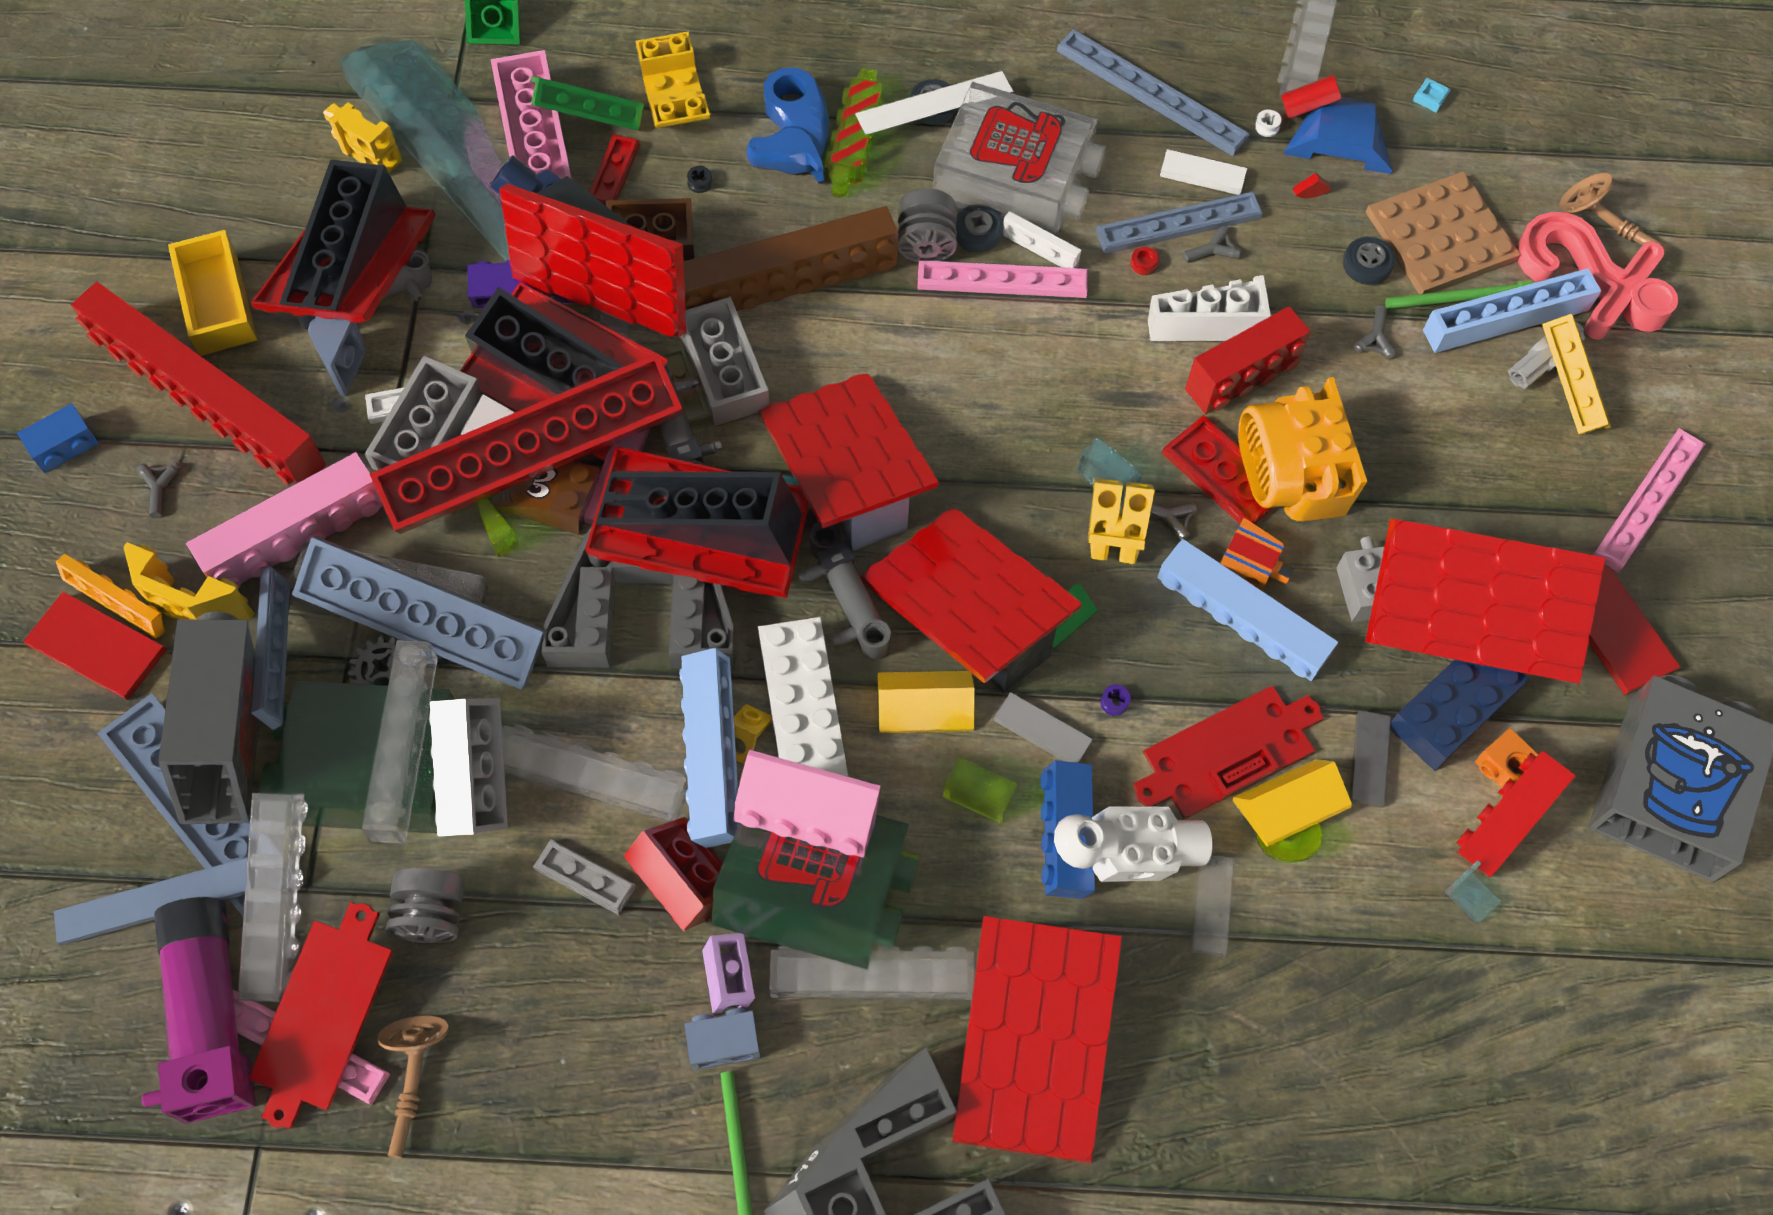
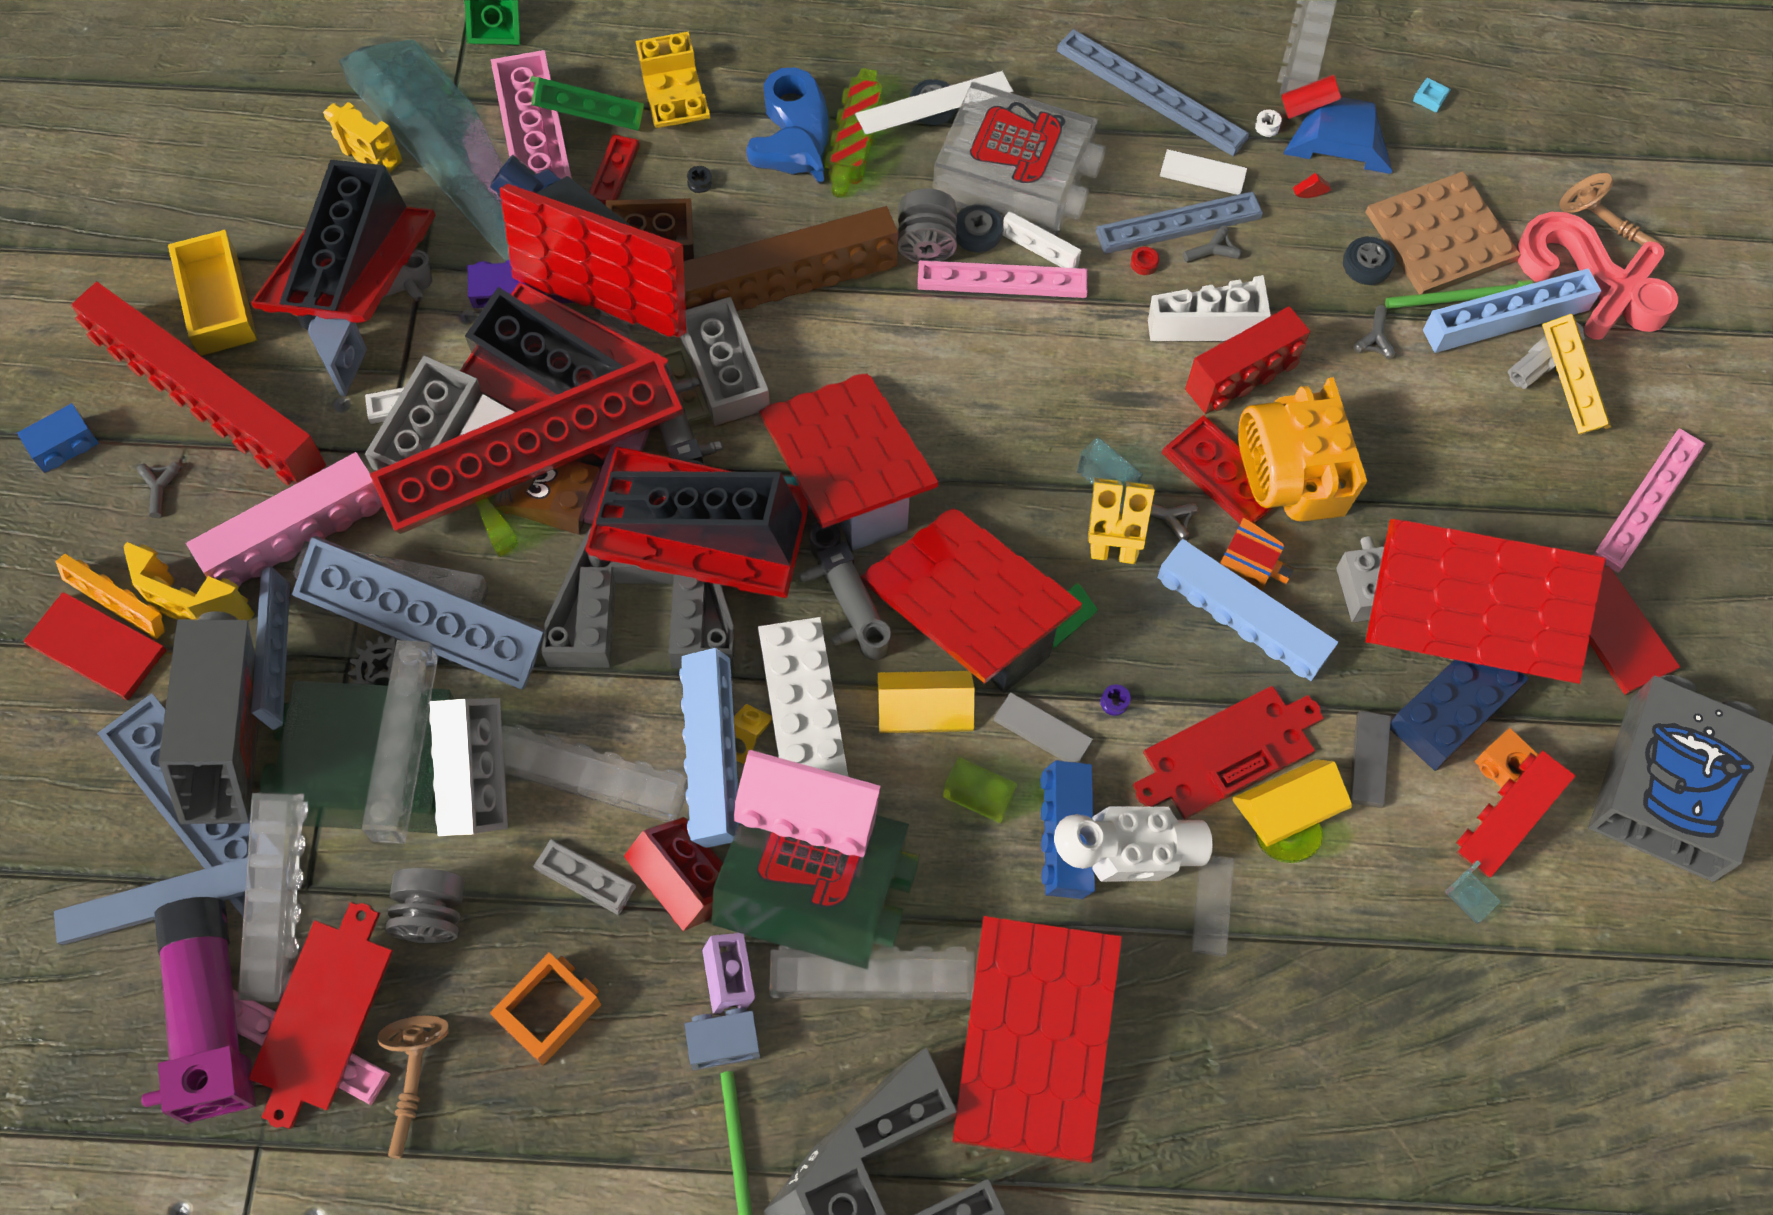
none -> orange window [490,952,601,1066]

